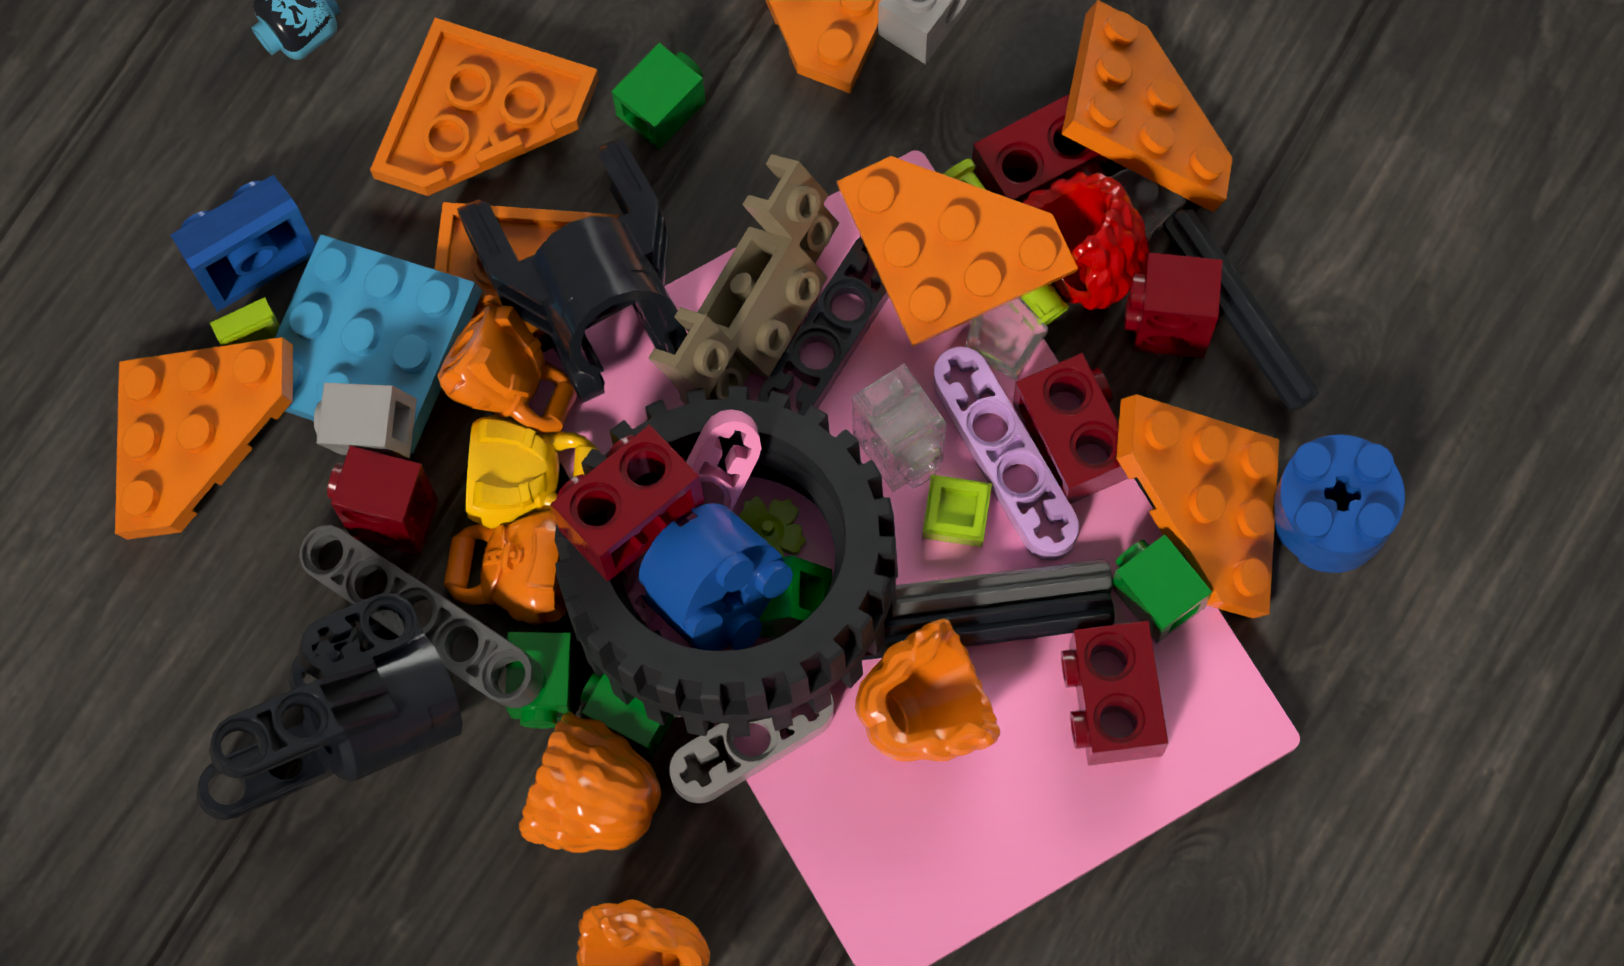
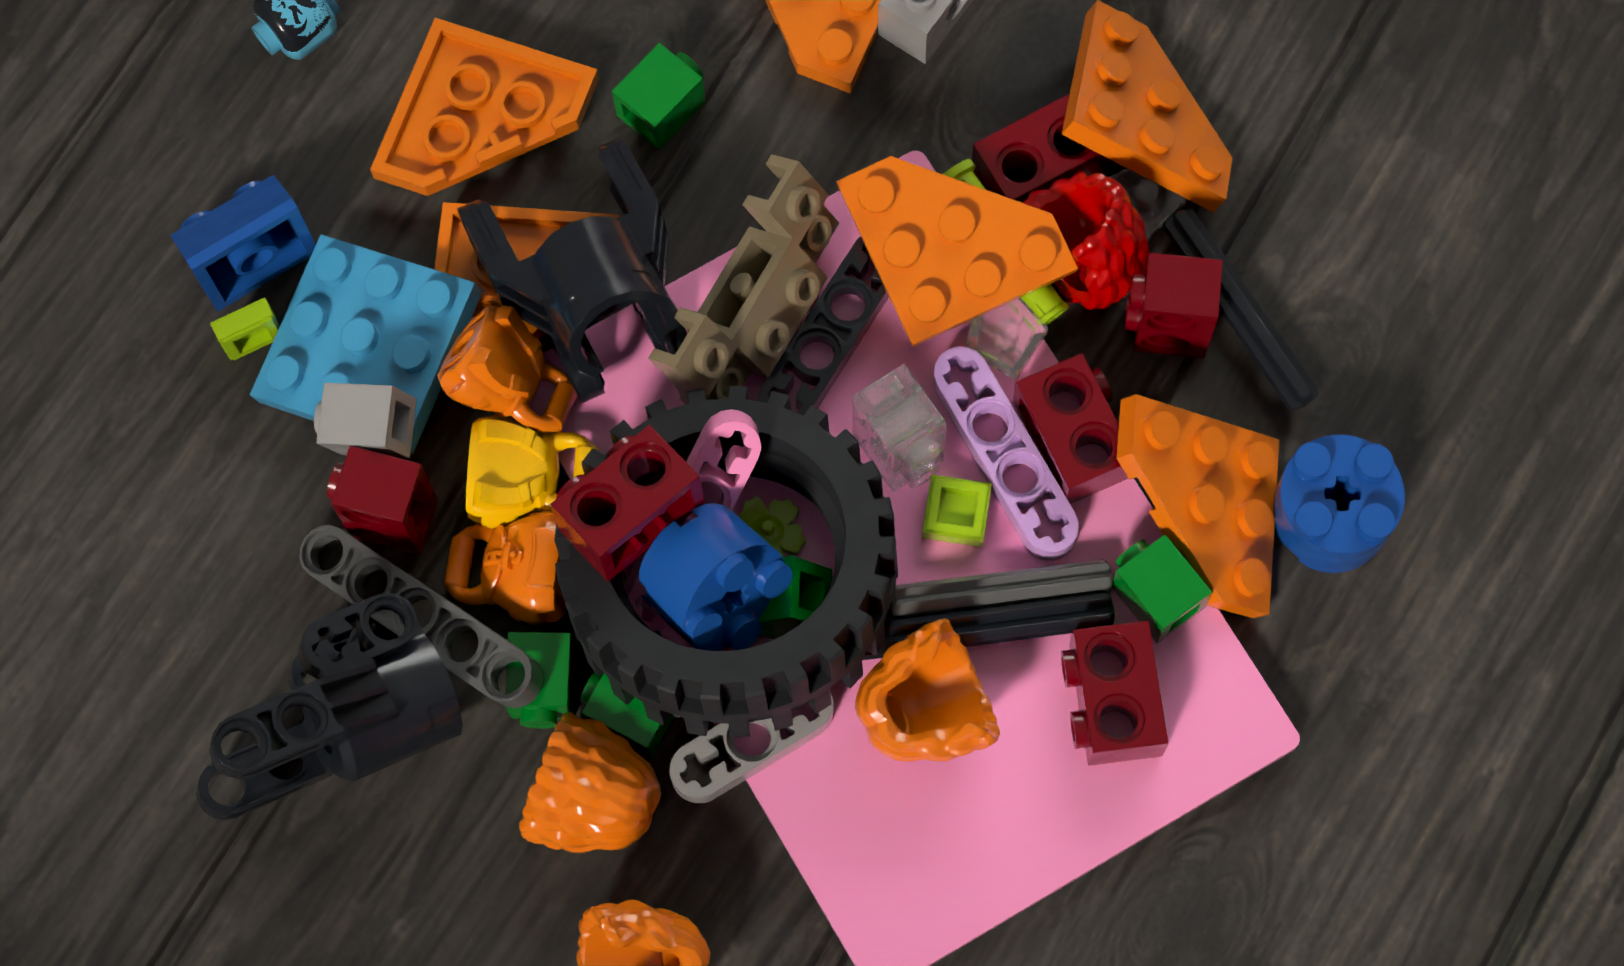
orange plate [115,337,293,540] -> none

